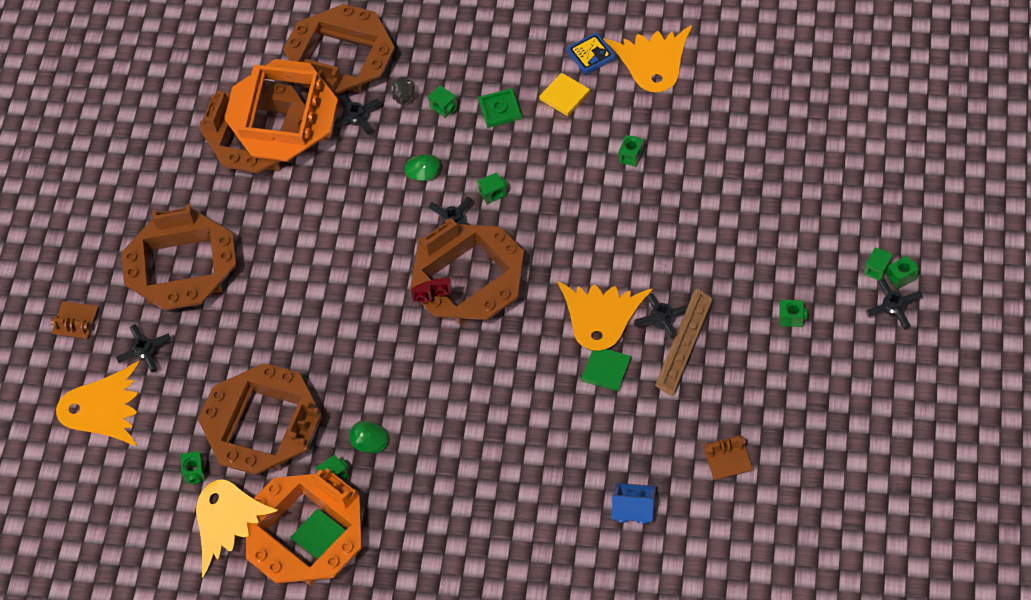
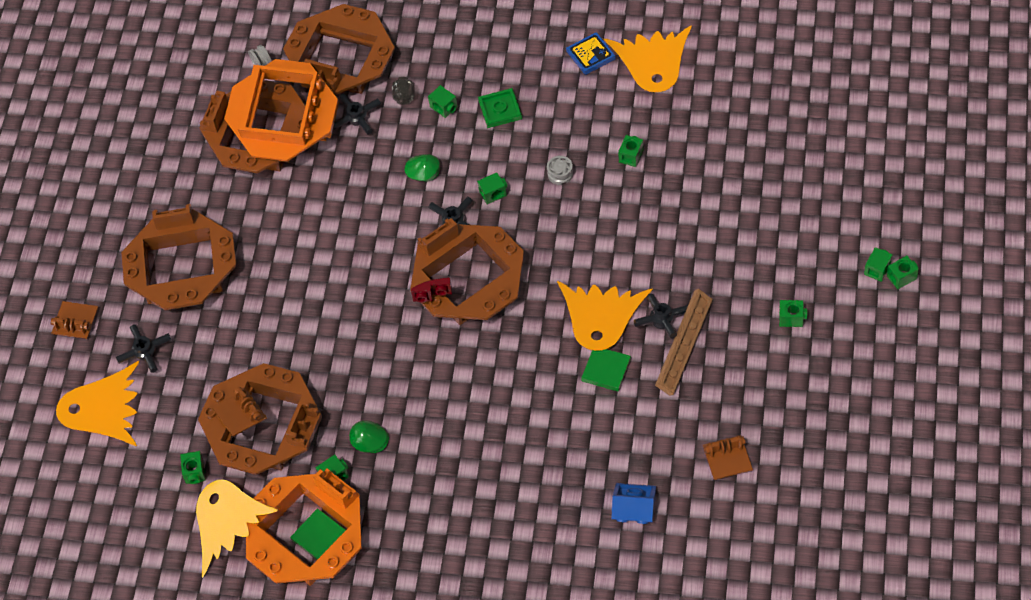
yellow tile [539,73,590,117] -> none
black bar [866,279,923,329] -> none
none -> dark orange hinge [212,387,267,436]
none -> light grey wheel [248,44,272,66]
none -> light grey wheel [547,155,573,185]

